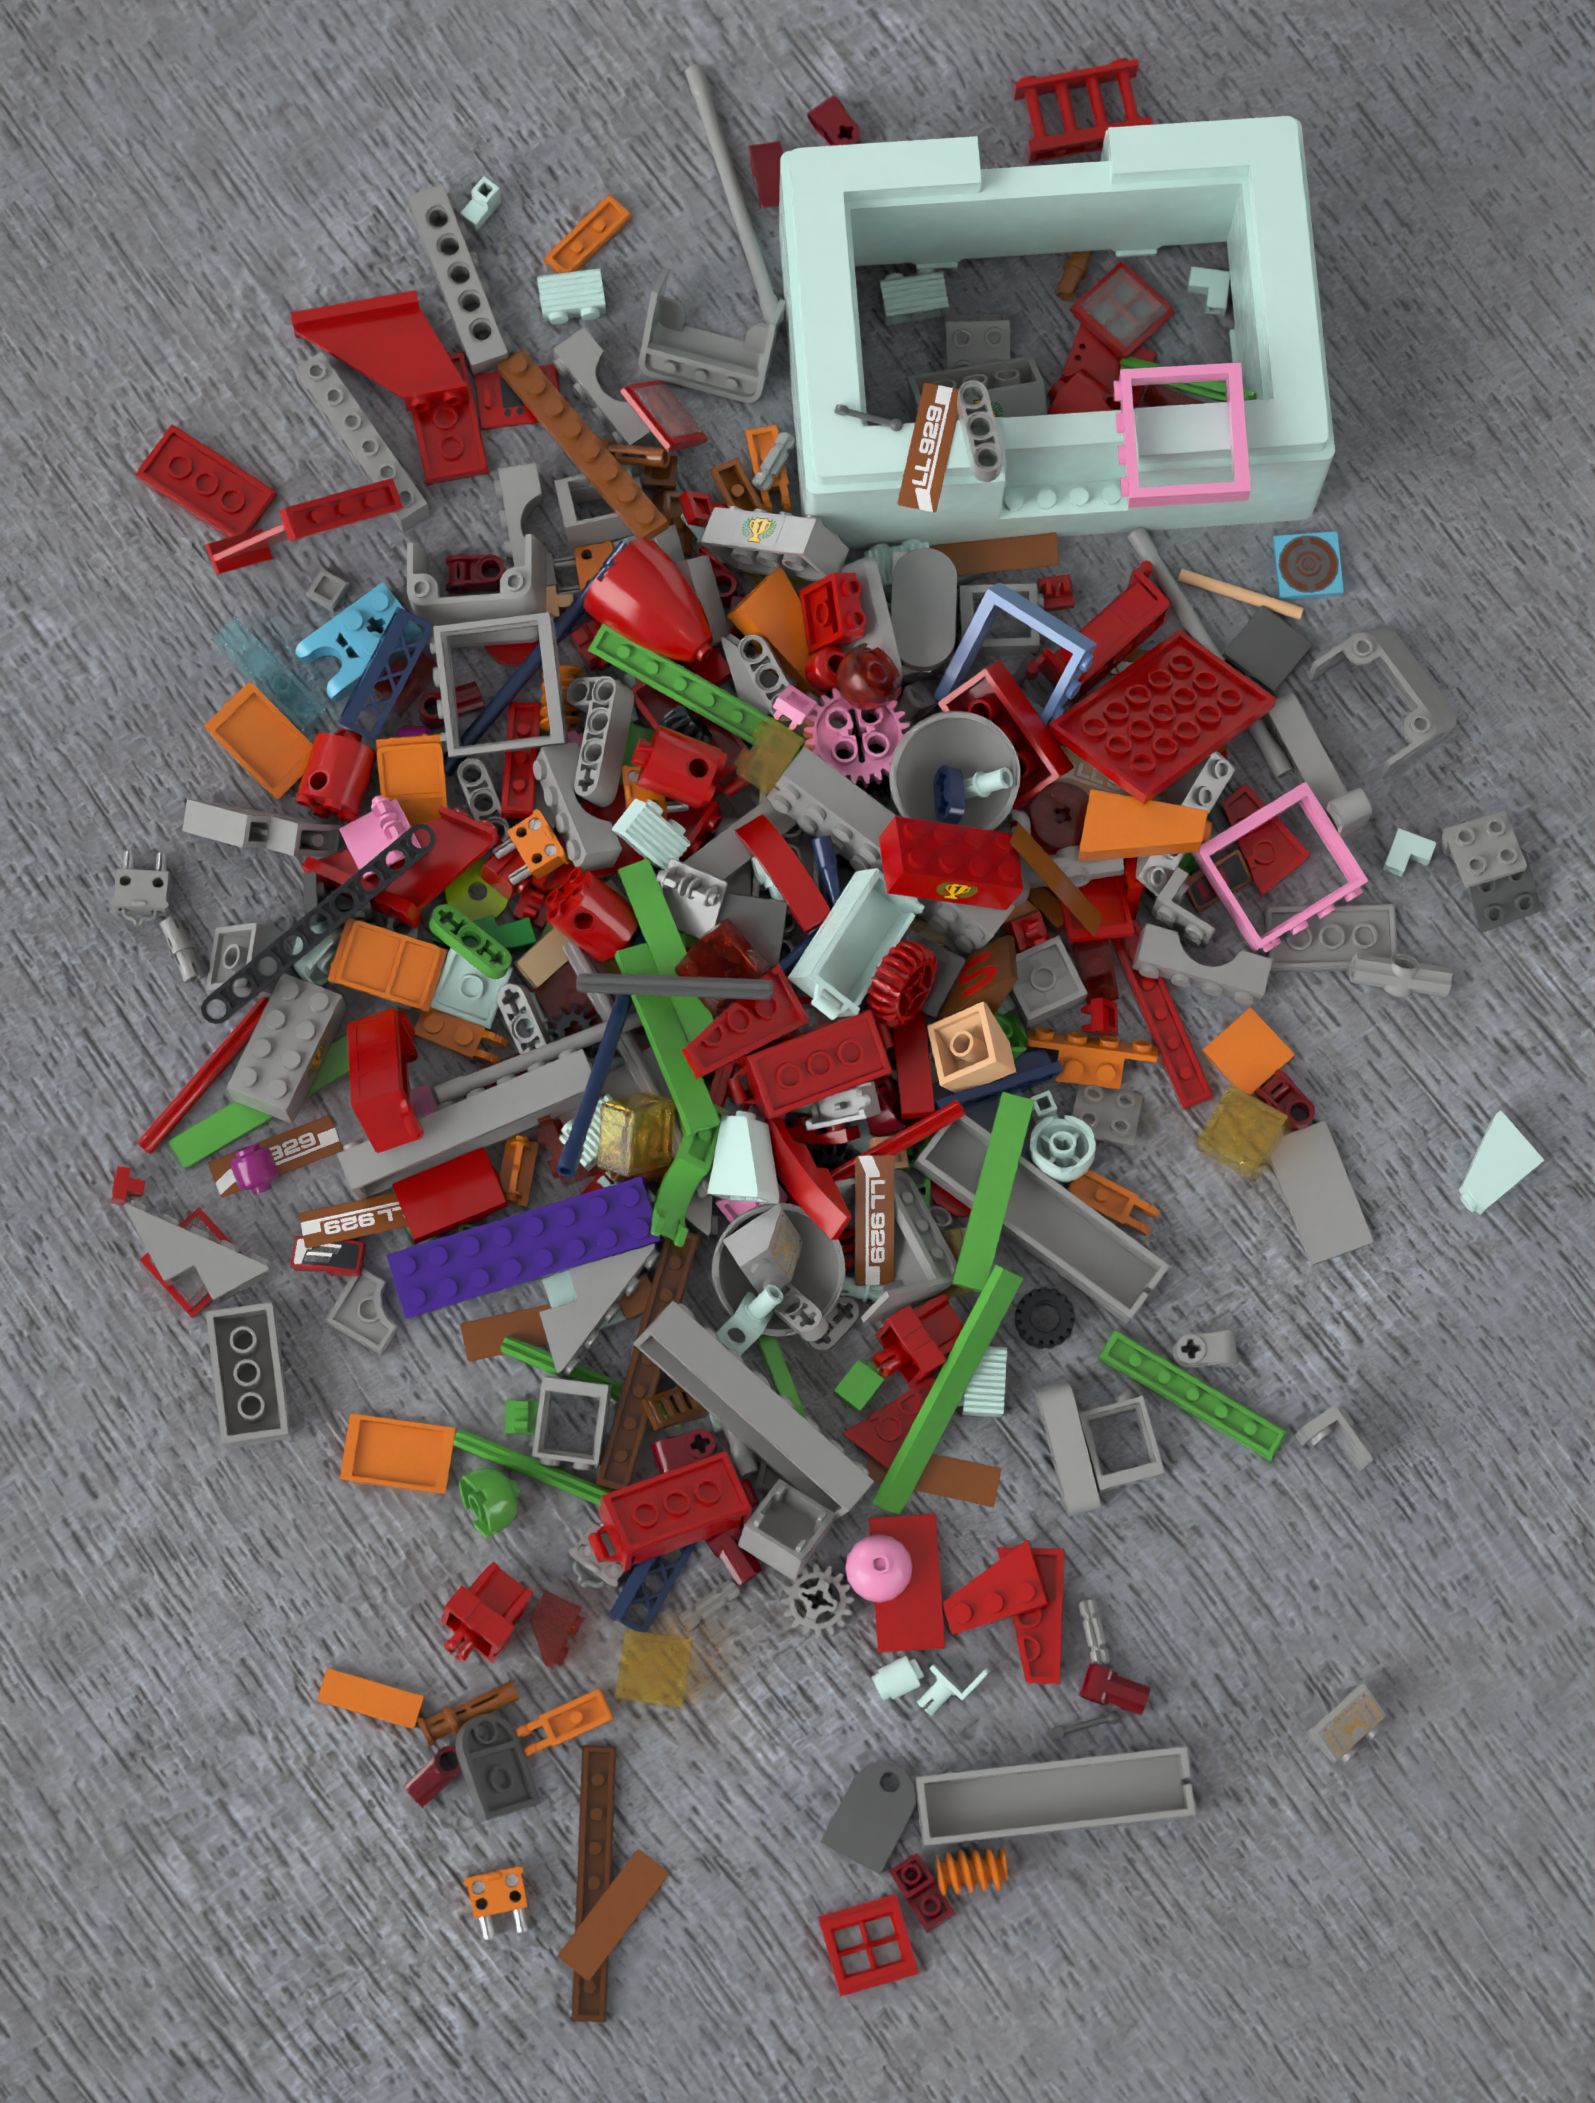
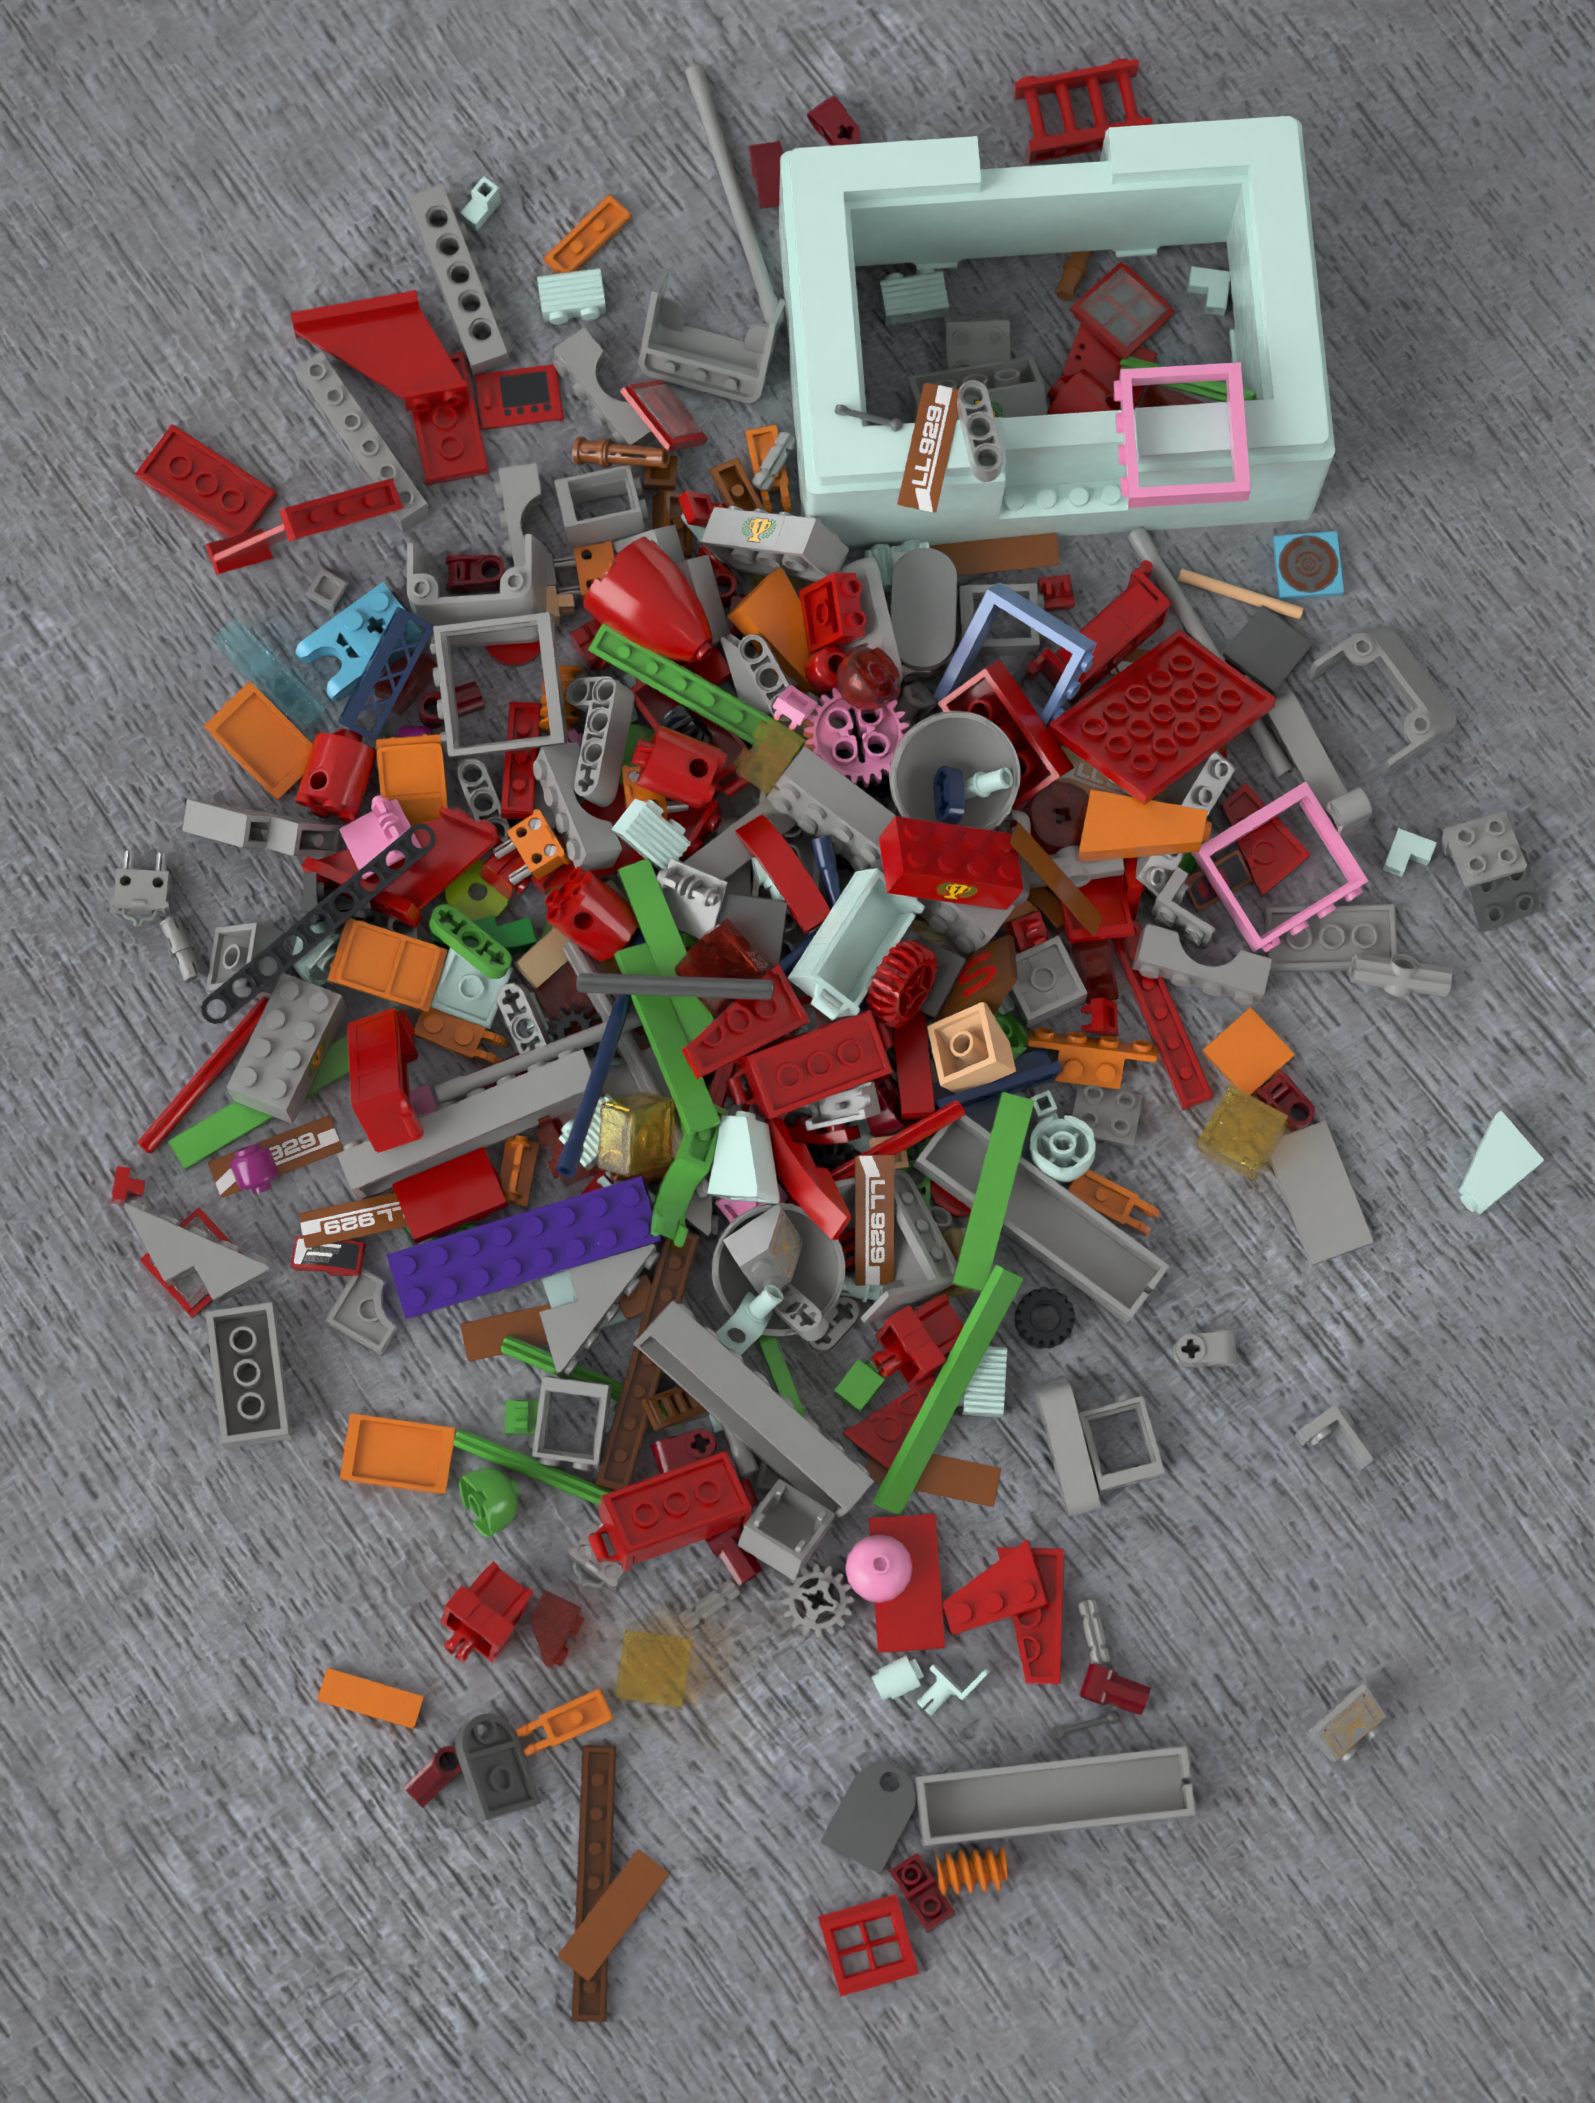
dark orange pin [417,1680,520,1747] -> none
dark blue piece [443,541,627,777] -> none
orange piece [463,1865,528,1940] -> none
dark orange plate [497,349,669,540] -> none
red tile [513,887,549,930] -> none
dark blue fence [609,1542,697,1637] -> none
bright green tile [1098,1330,1287,1461] -> none

